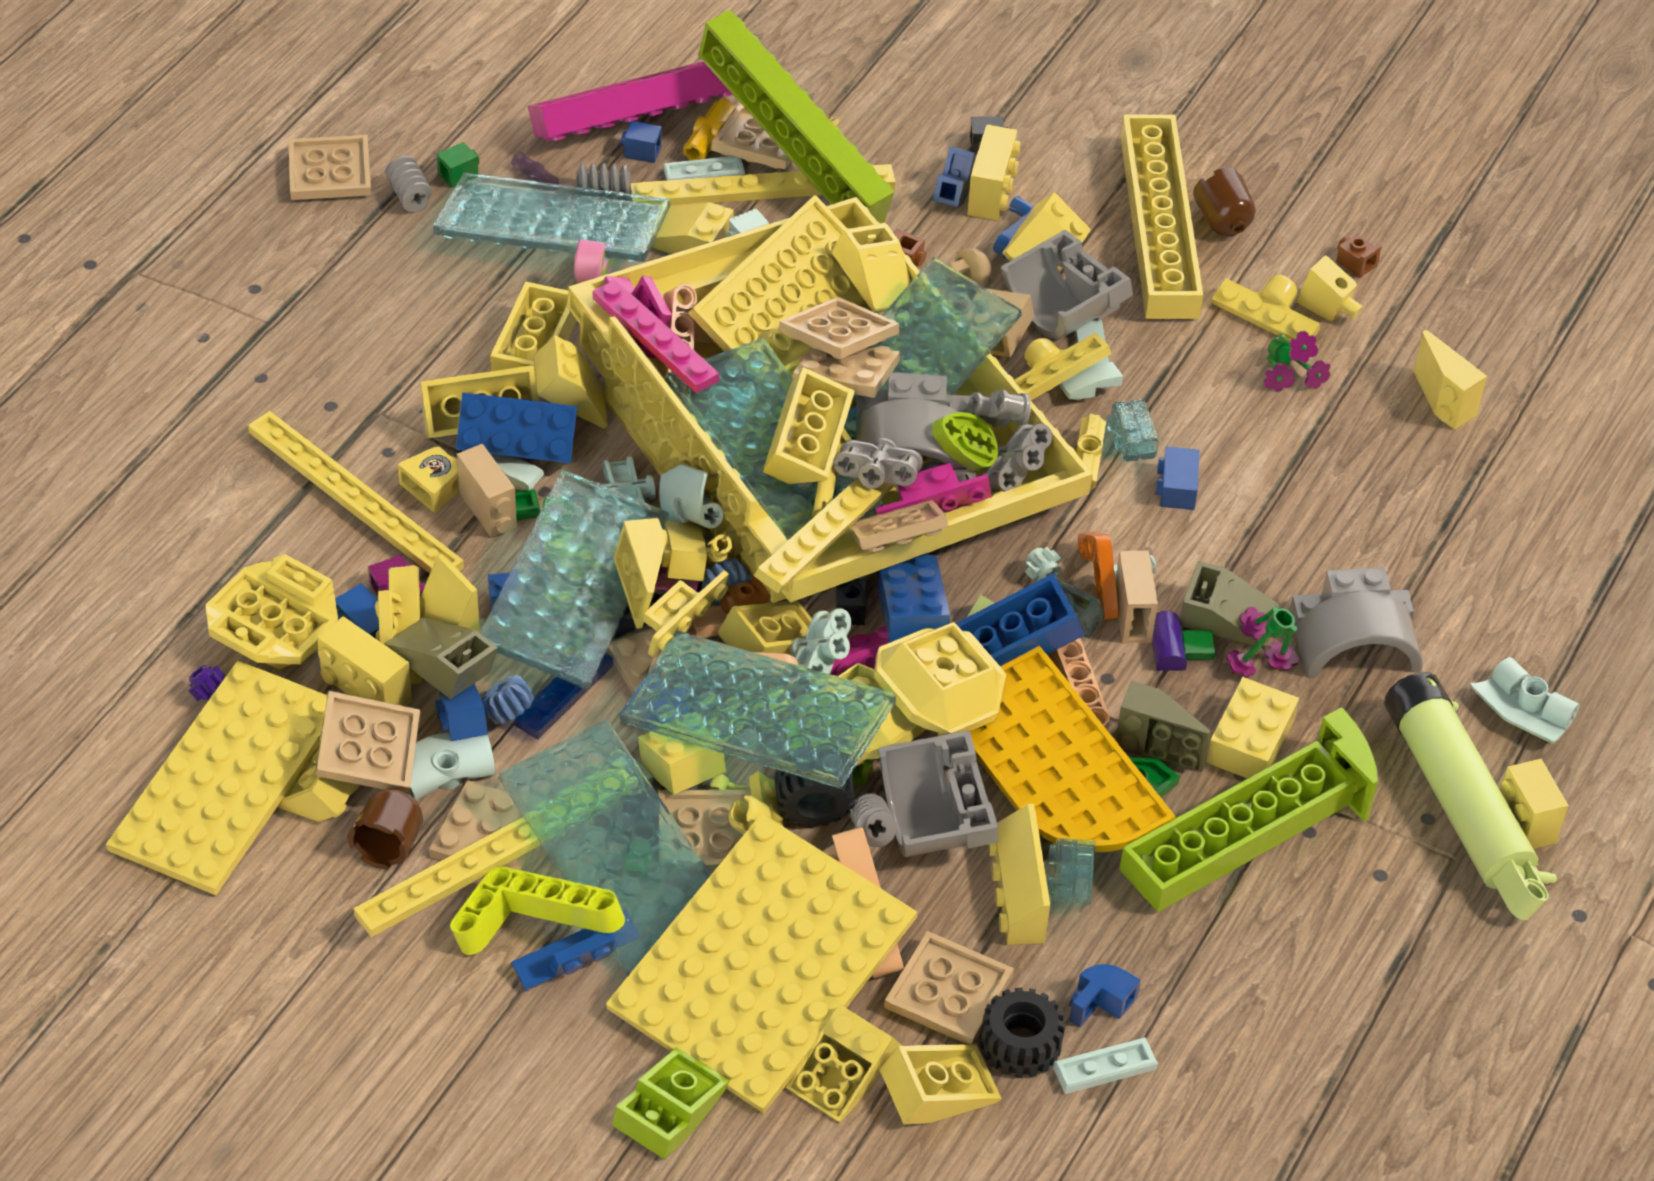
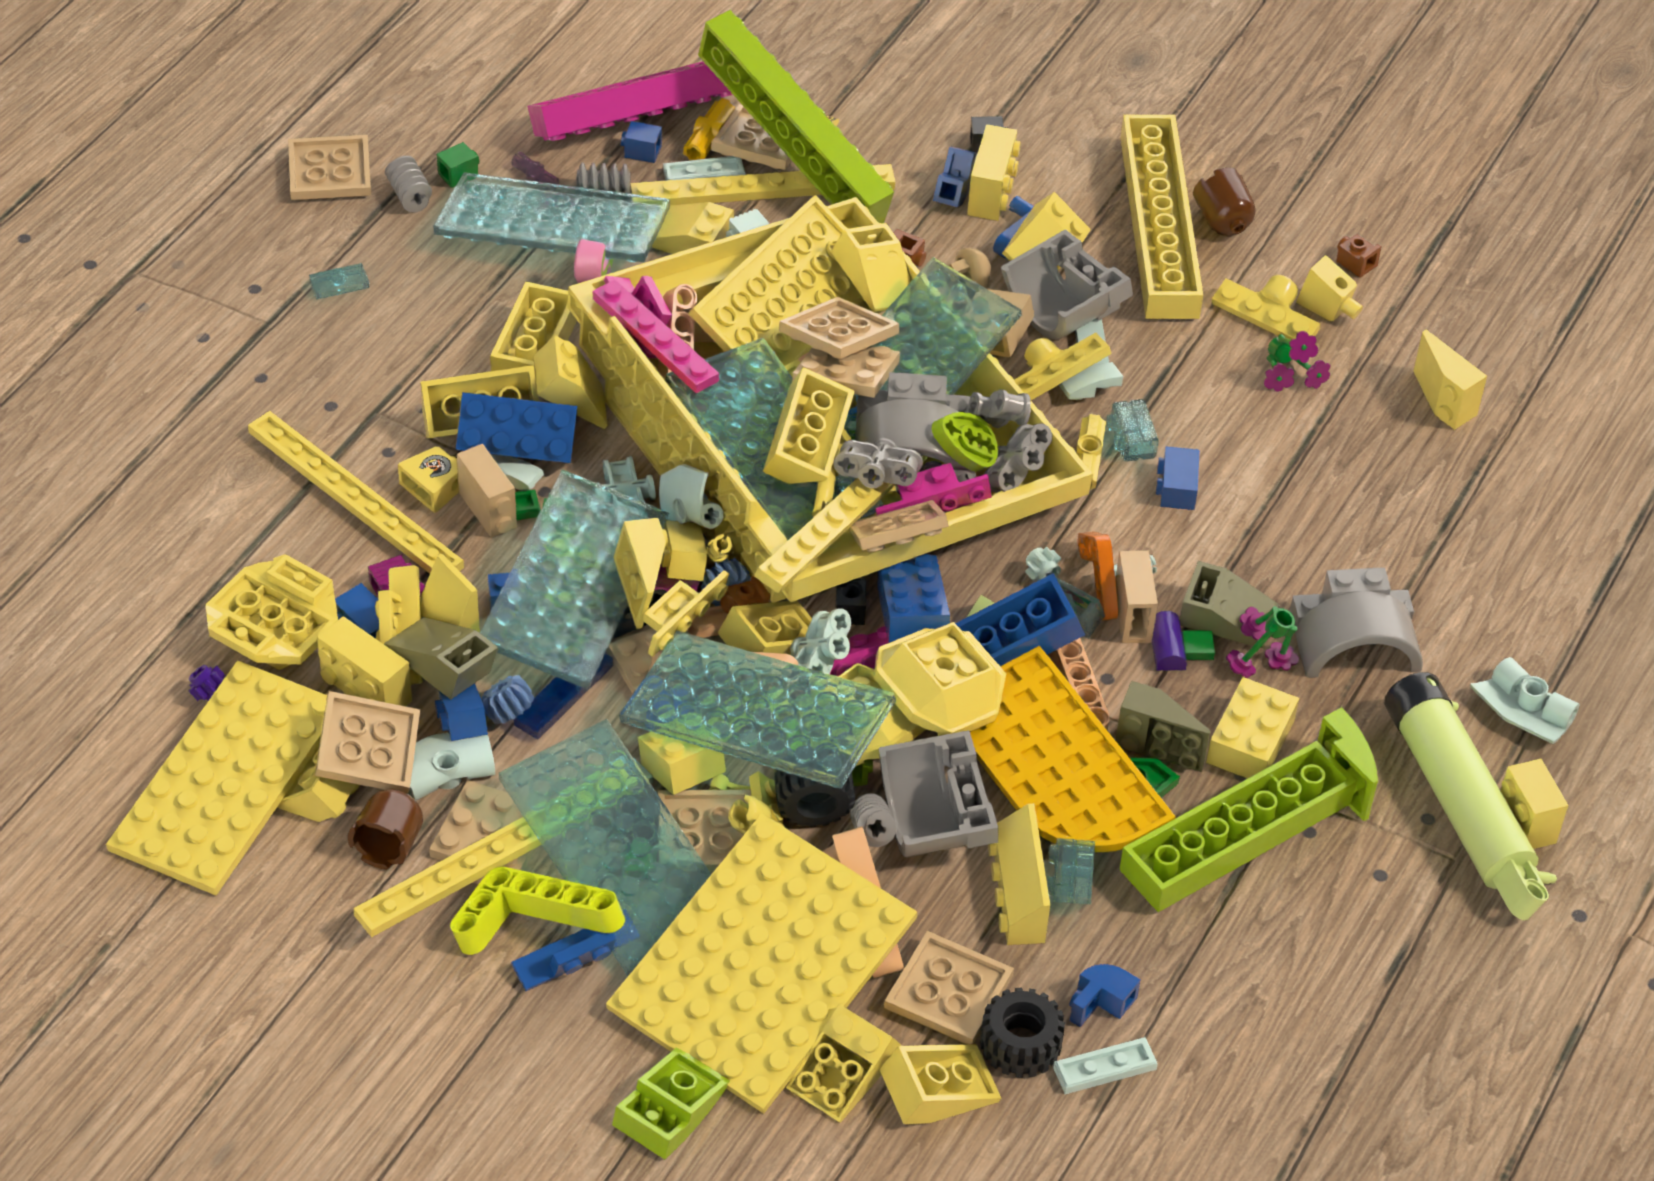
none -> clear light blue plate [309,263,370,299]

